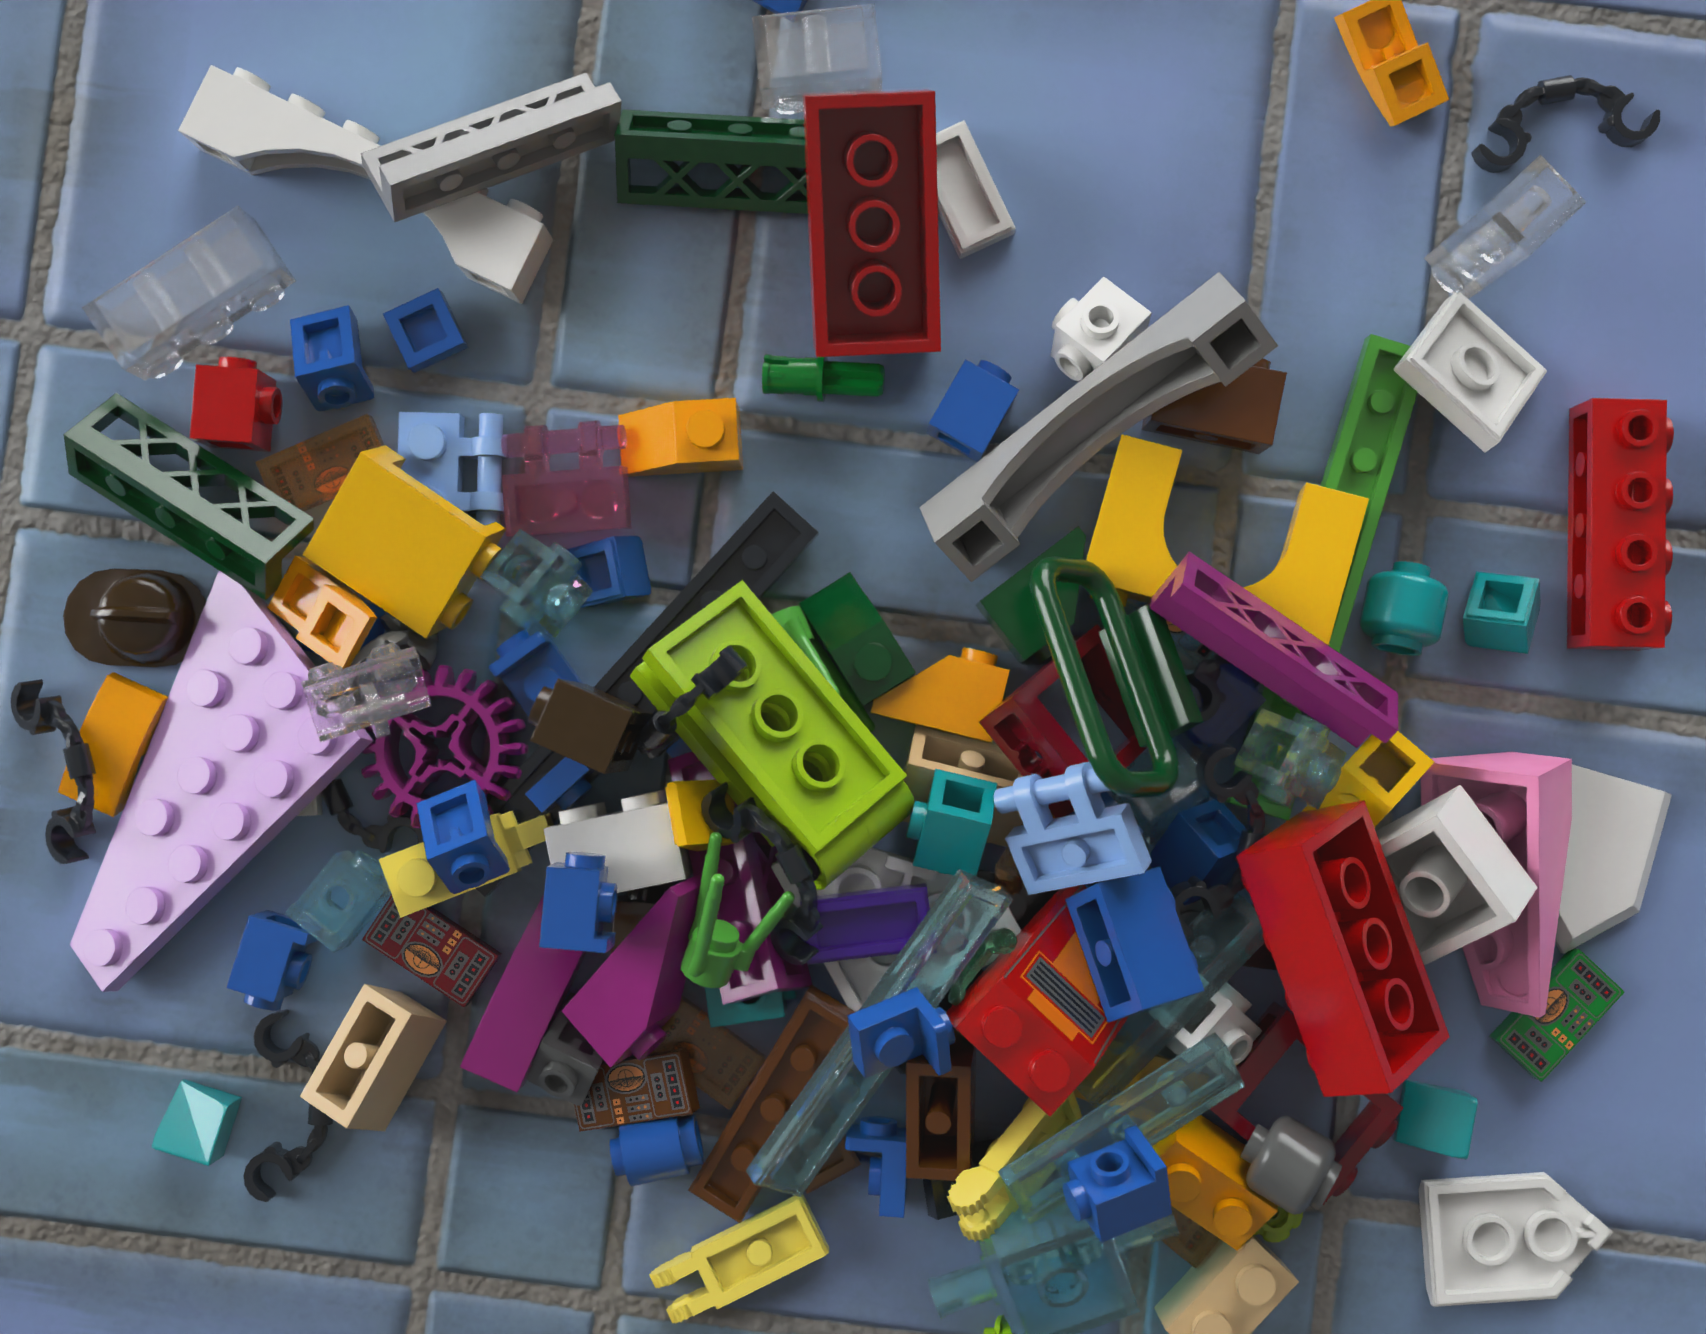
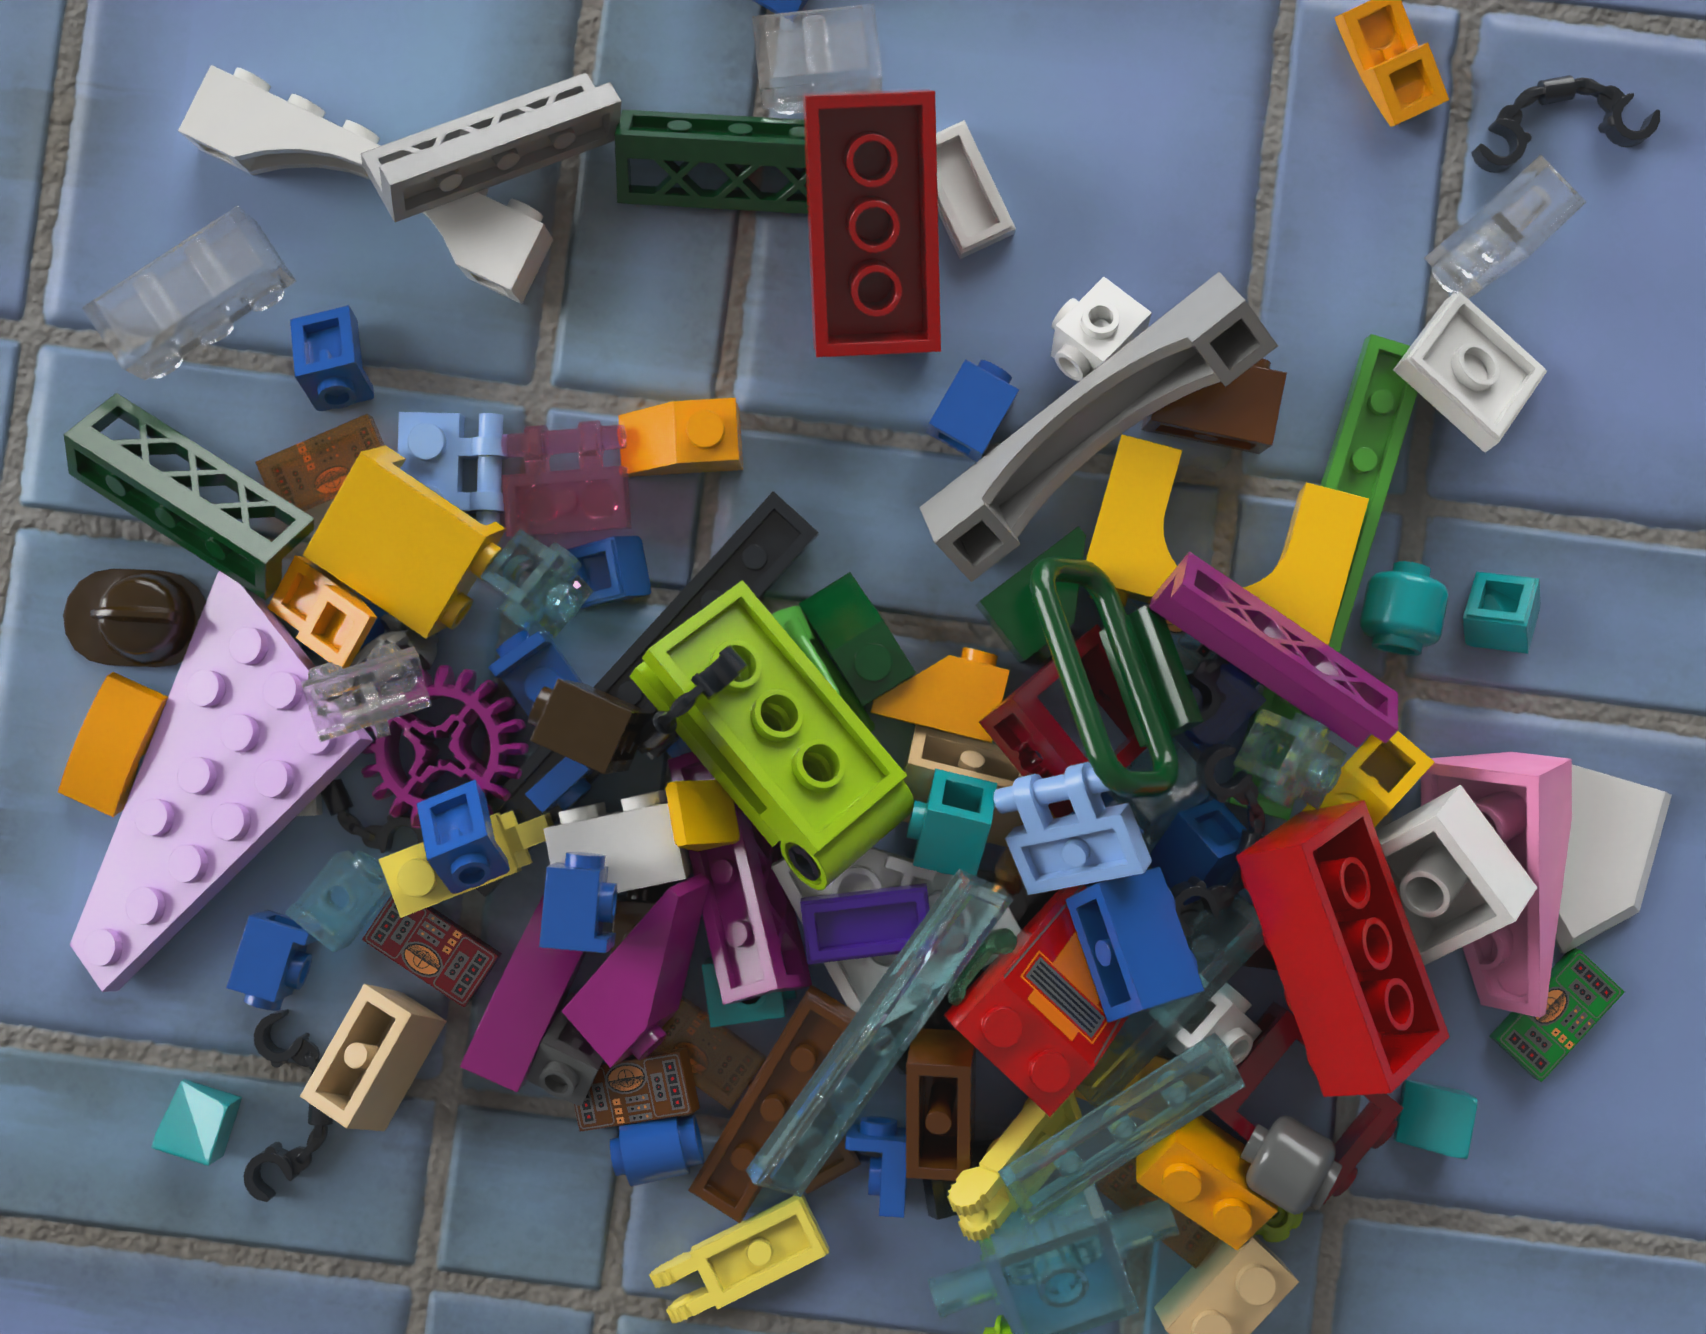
black piece [11,679,96,864] -> none
red brick [189,357,283,452] -> none
blue plate [383,288,469,373] -> none
bright green plant [681,832,795,988] -> none
black piece [701,782,823,965] -> none
green axle [762,354,885,402] -> none
blue bracket [847,987,955,1079] -> none
blue brick [1063,1125,1172,1243] -> none
white tile [1418,1172,1613,1307] -> none
red brick [1567,398,1674,651] -> none

